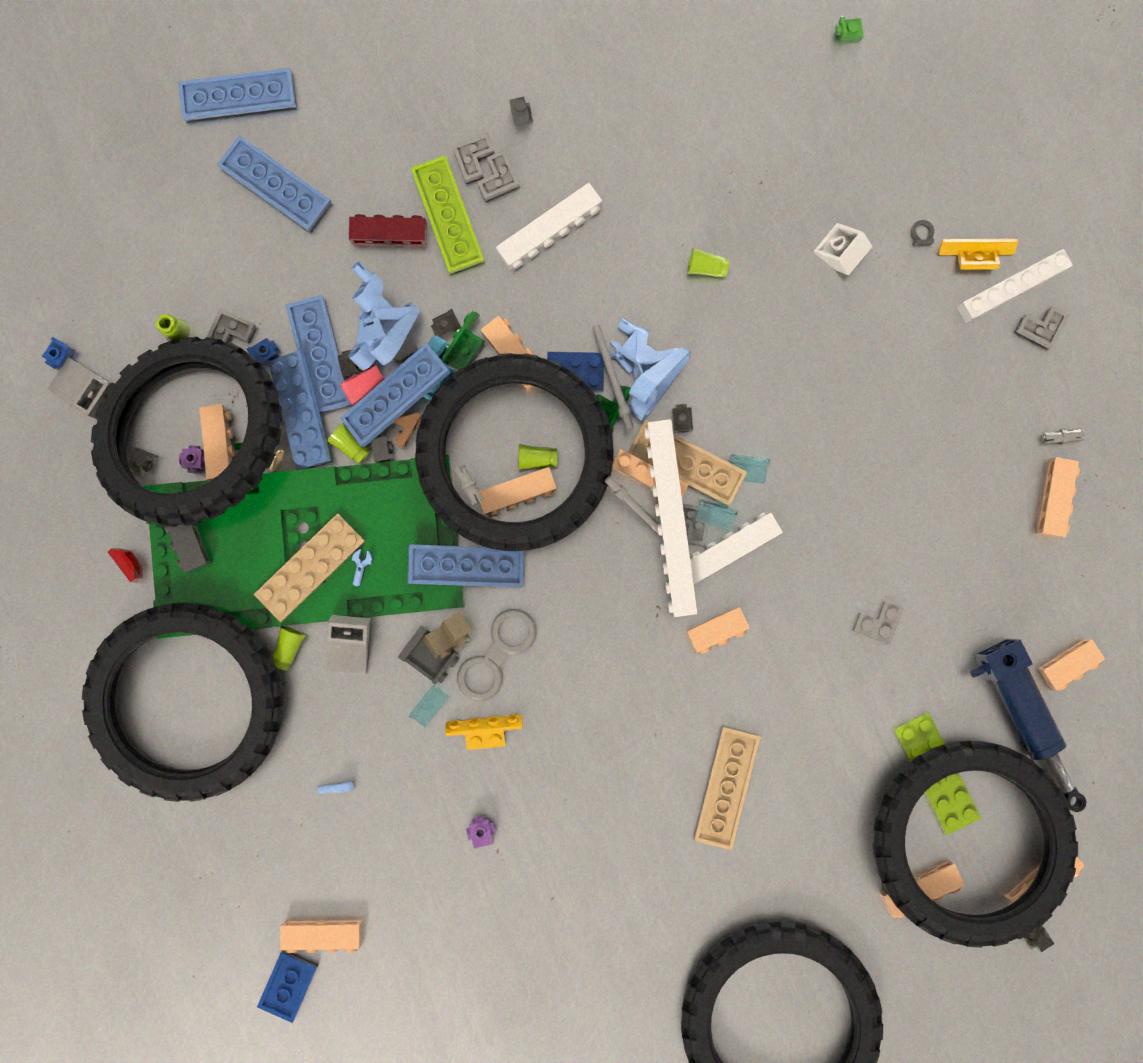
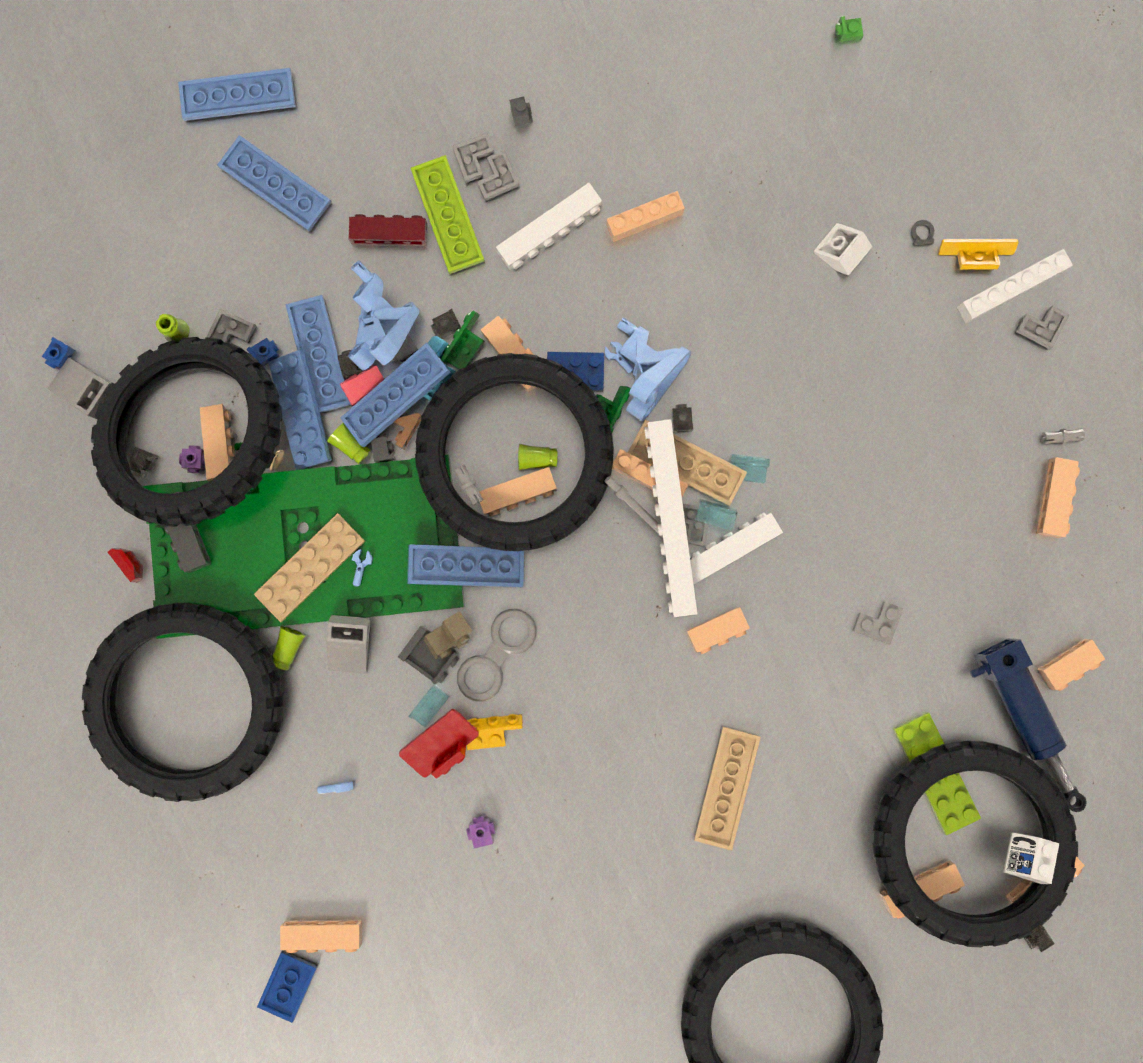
light grey bar [593,325,634,431] -> none
lime plant [687,248,730,278] -> none
none -> red bracket [399,709,479,779]
none -> light nougat brick [606,191,685,242]
none -> white slope [1003,833,1059,884]

